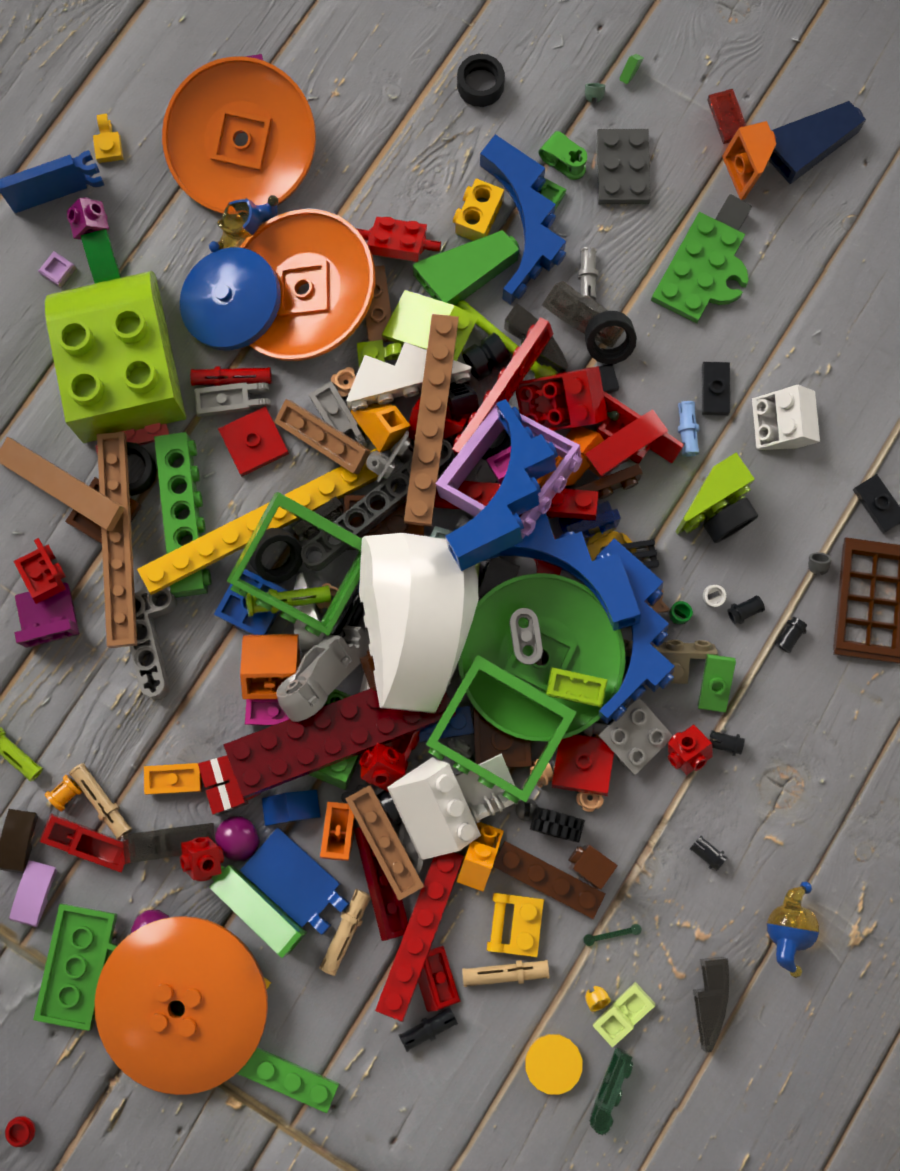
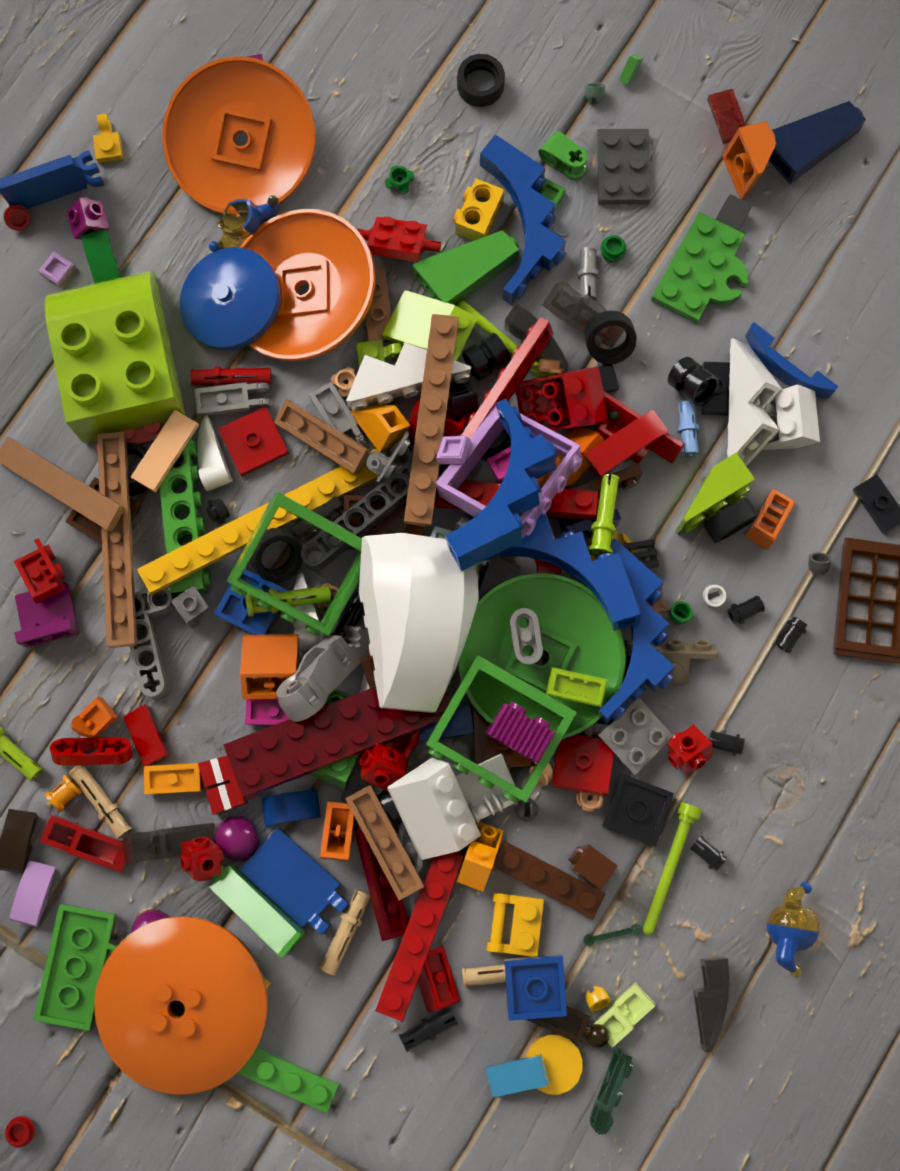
black tyre [530,807,585,843] -> none
bright green plate [698,654,736,712] -> none
none -> red plate [4,204,31,231]
none -> red beam [50,737,133,765]
none -> orange plate [71,697,118,738]
none -> red slope [123,704,170,766]
none -> light nougat tile [131,410,199,493]
none -> flat silver bracket [171,586,209,628]
none -> white piece [197,415,233,492]
none -> black plate [206,498,230,525]
none -> green plate [385,166,414,194]
none -> lavender tile [436,436,471,464]
none -> magenta brick [486,702,555,763]
none -> dark azure tile [486,1054,550,1098]
none -> blue plate [504,955,567,1021]
none -> dark brown plate [526,1005,609,1048]
none -> medium nougat plate [531,358,565,374]
none -> lime pin [588,474,620,557]
none -> green plate [600,235,626,261]
none -> black plate [601,773,674,847]
none -> lime piece [643,802,702,935]
none -> black wheel [668,357,719,406]
none -> white slope [727,338,782,466]
none -> orange slope [745,488,796,549]
none -> blue slope [746,322,839,399]

